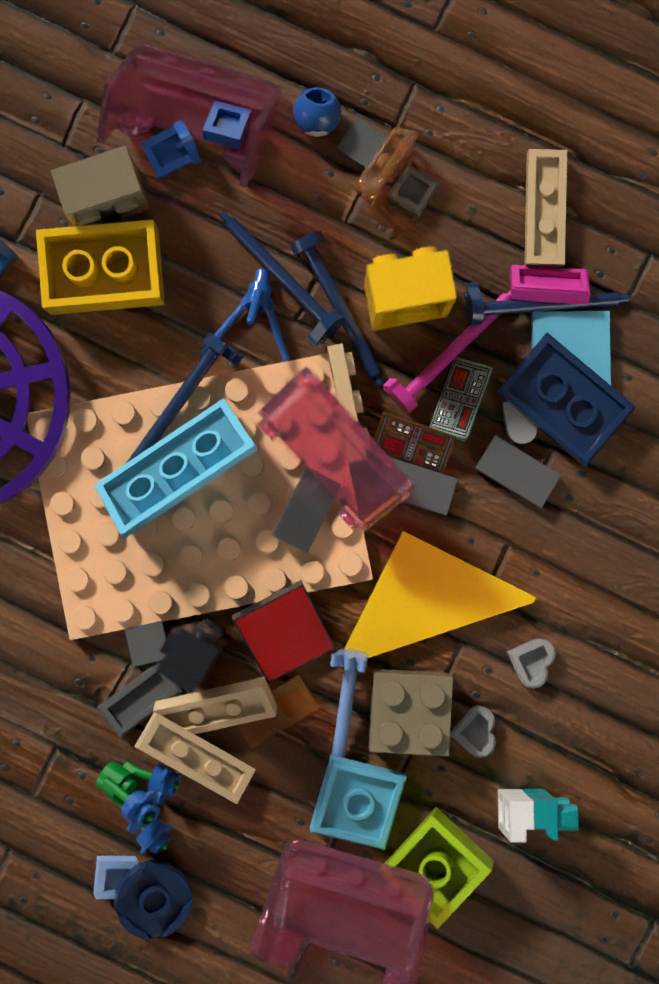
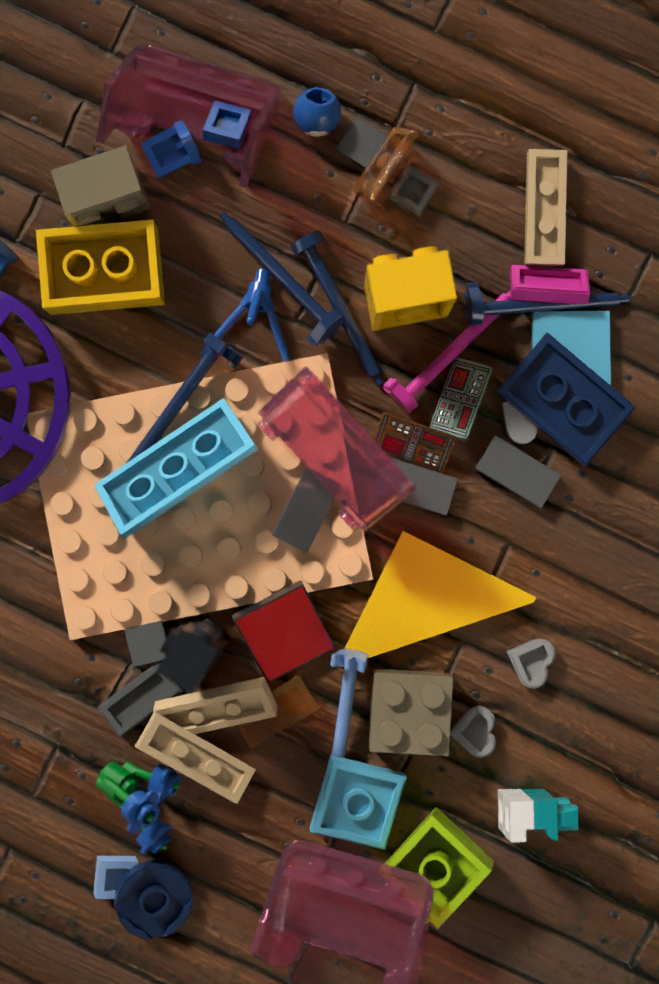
tan plate [327,343,371,463] -> none

